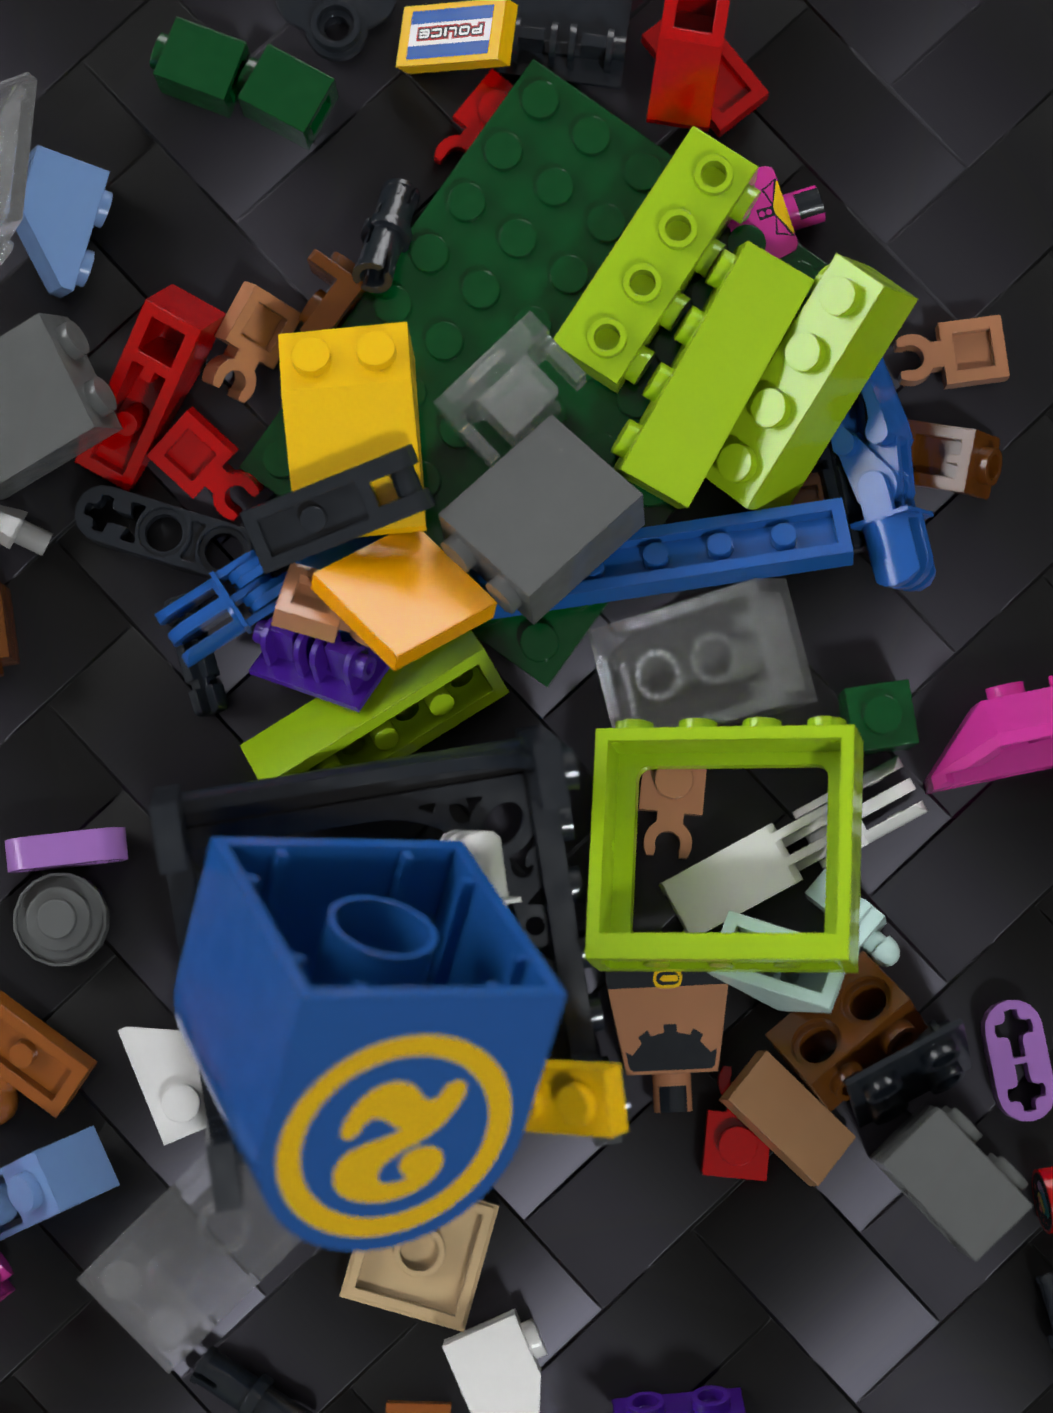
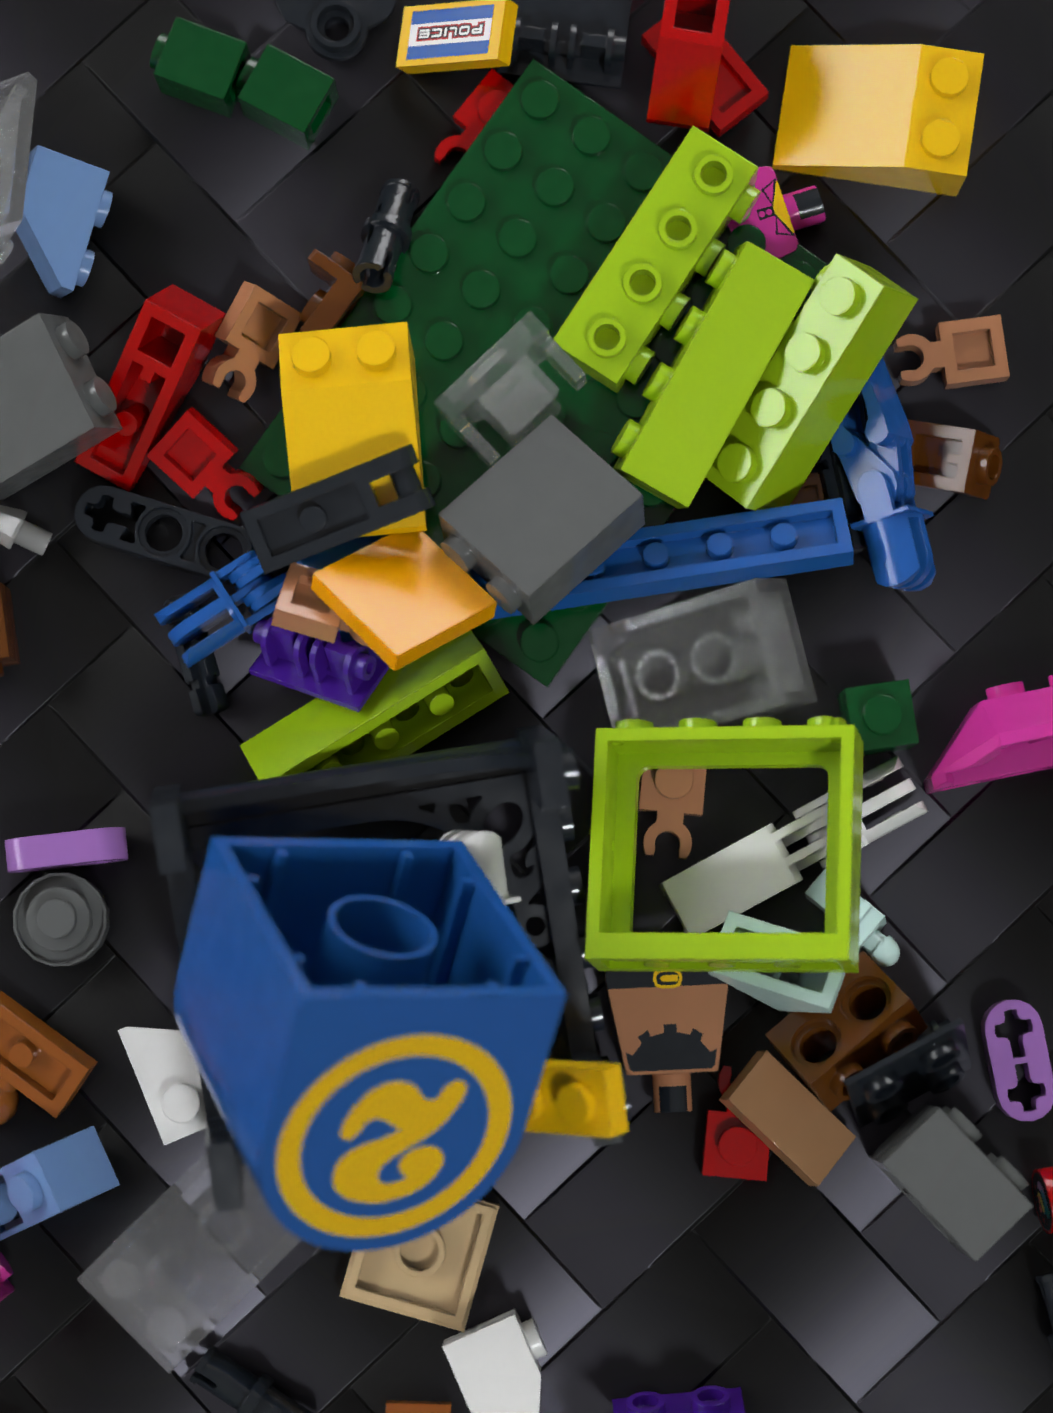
none -> yellow slope [772,44,984,197]

